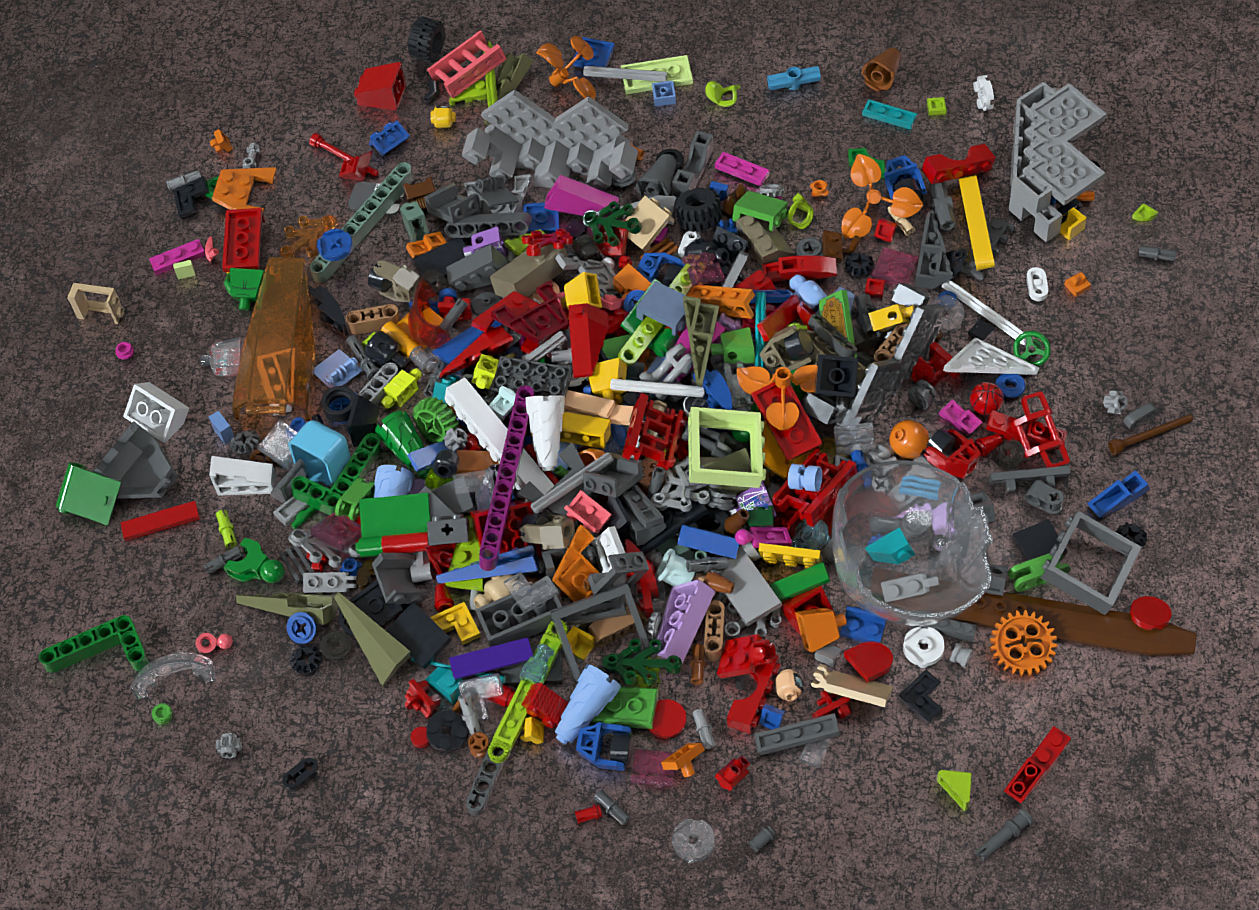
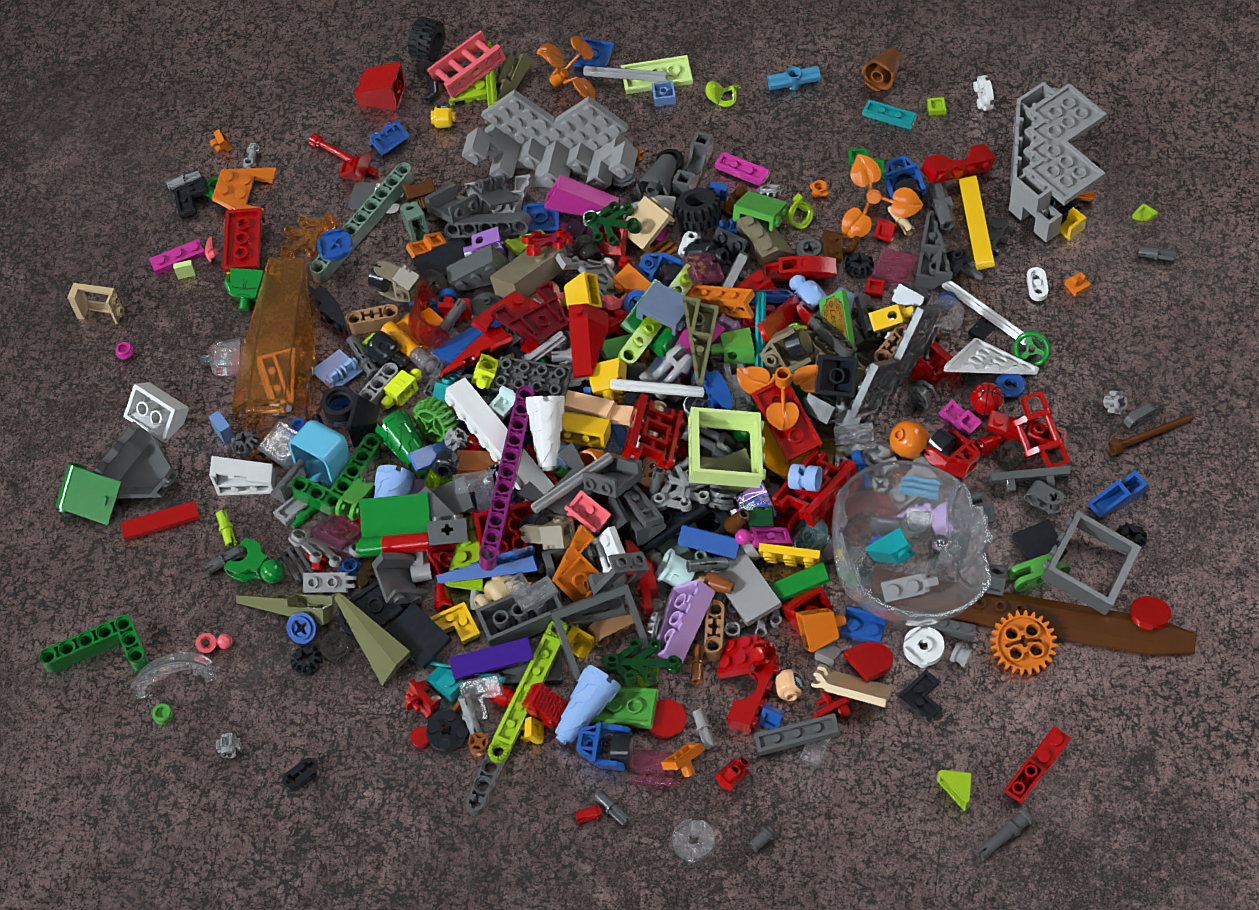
clear light blue connector [520,644,554,683] -> none

